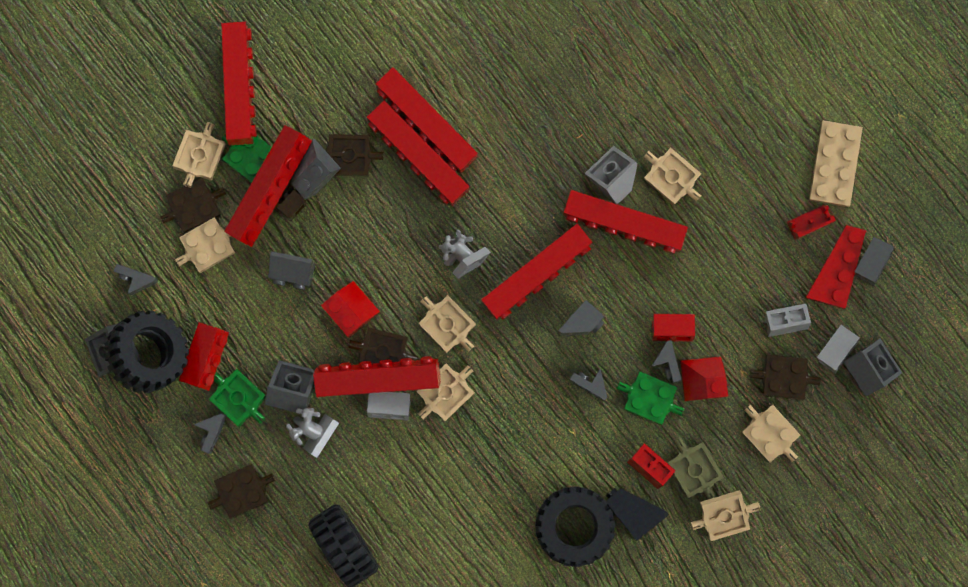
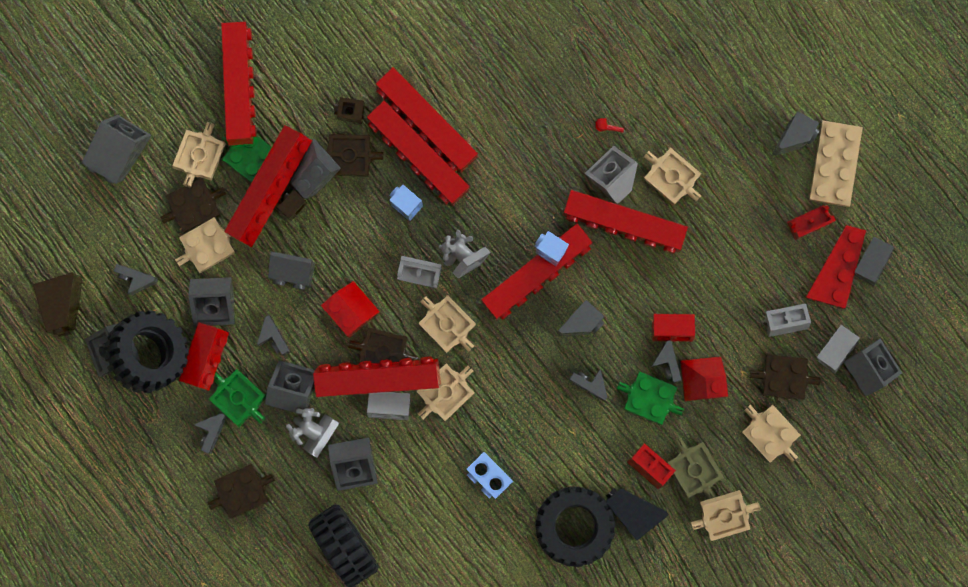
none -> dark brown slope [33,272,83,337]
none -> dark grey slope [82,115,152,184]
none -> dark grey slope [188,277,235,326]
none -> dark grey slope [257,315,291,356]
none -> dark grey slope [328,438,378,491]
none -> dark brown brick [334,97,365,124]
none -> light blue brick [390,185,423,221]
none -> light grey hinge [397,256,442,288]
none -> light blue brick [467,452,513,499]
none -> light blue brick [535,231,569,266]
none -> red hand [595,118,624,133]
none -> dark grey slope [772,111,819,156]

